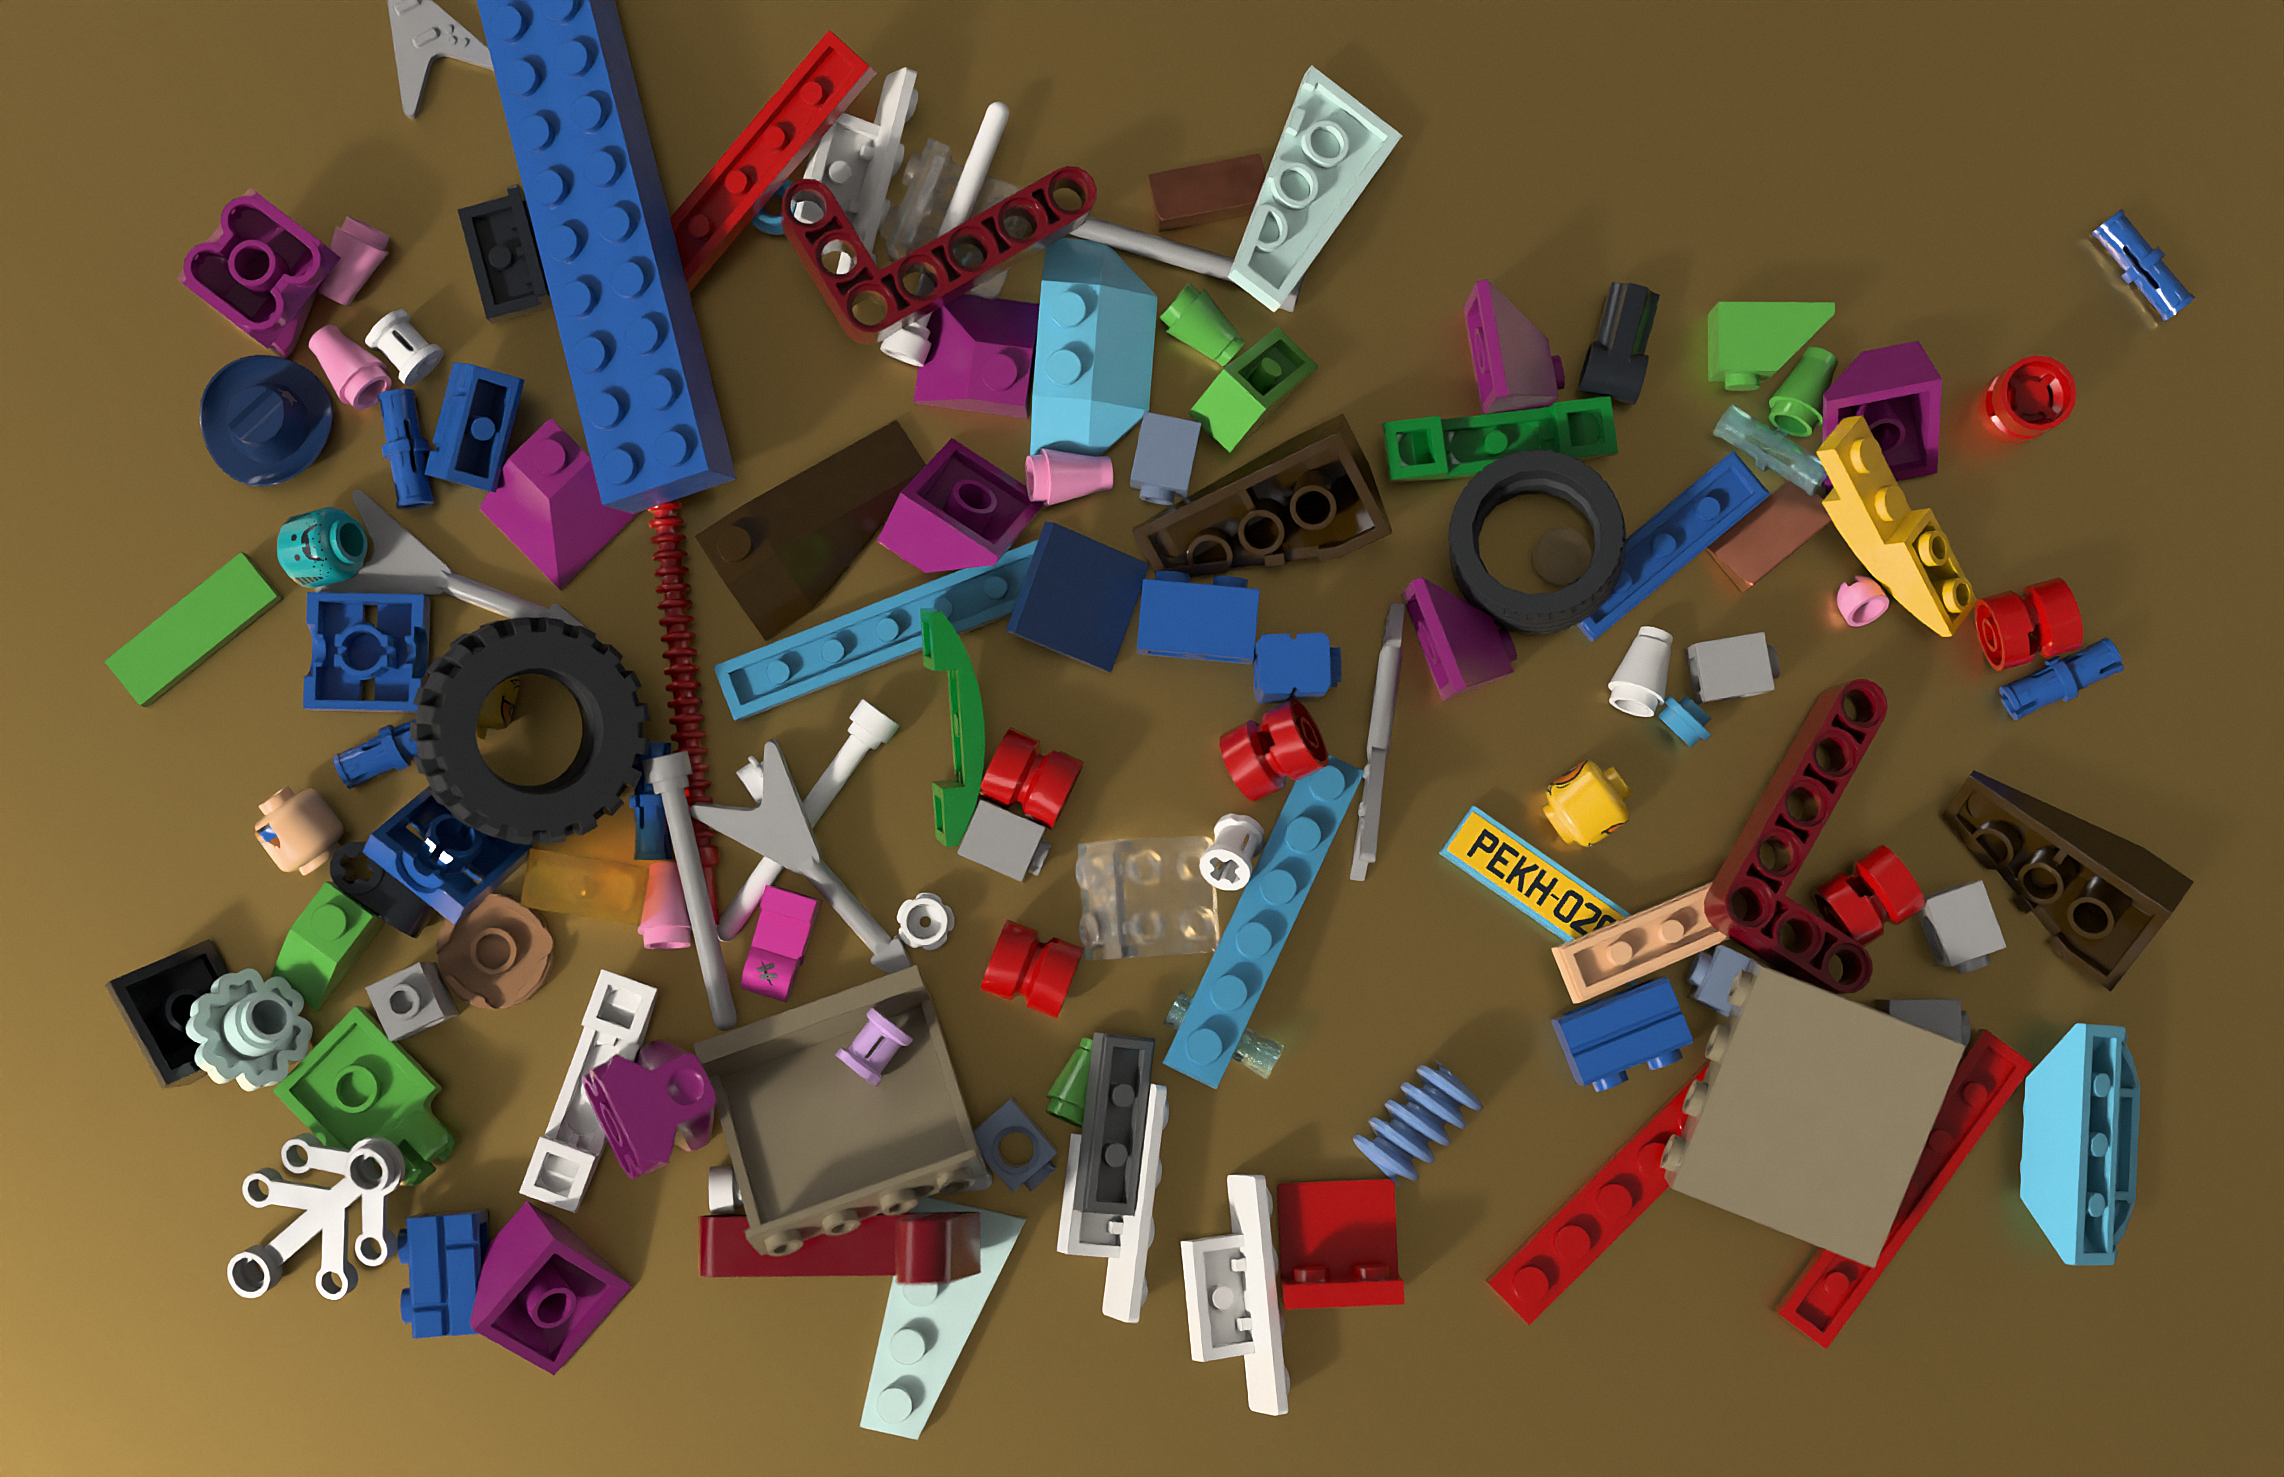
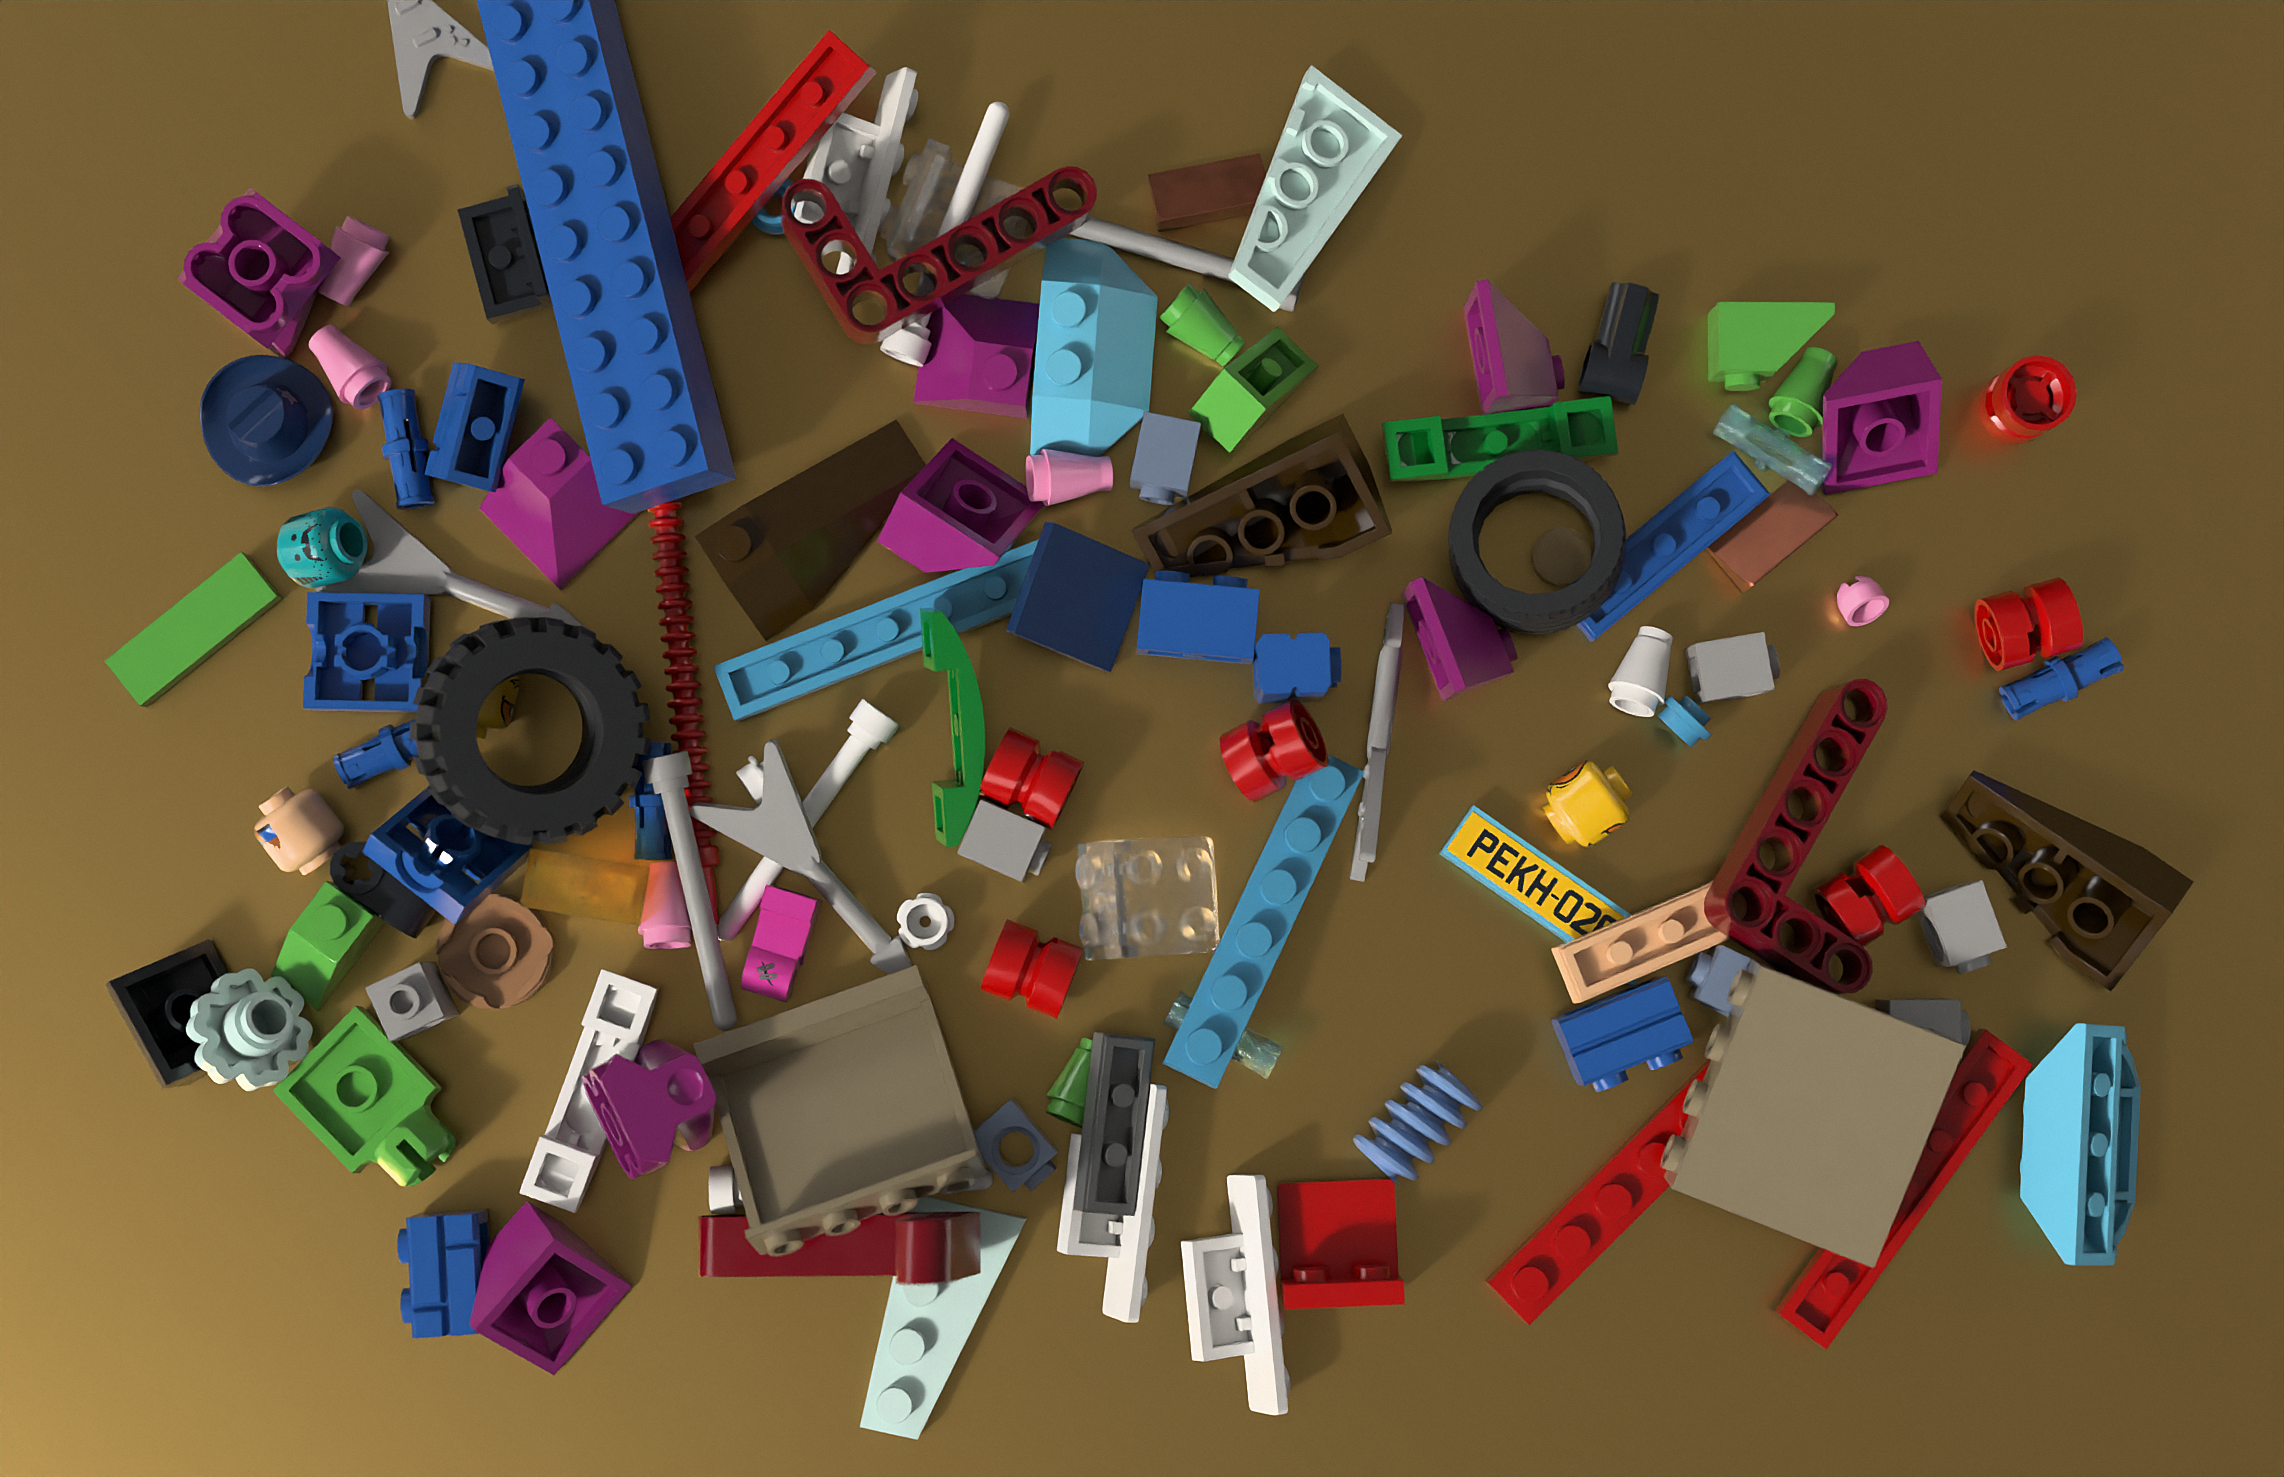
plant [227,1133,405,1300] -> none
white bush [365,308,444,386] -> none
lavender bush [835,1007,914,1087] -> none
white bush [1199,813,1265,890] -> none
yellow slope [1816,415,1977,637] -> none
blue pin [2092,209,2195,322] -> none

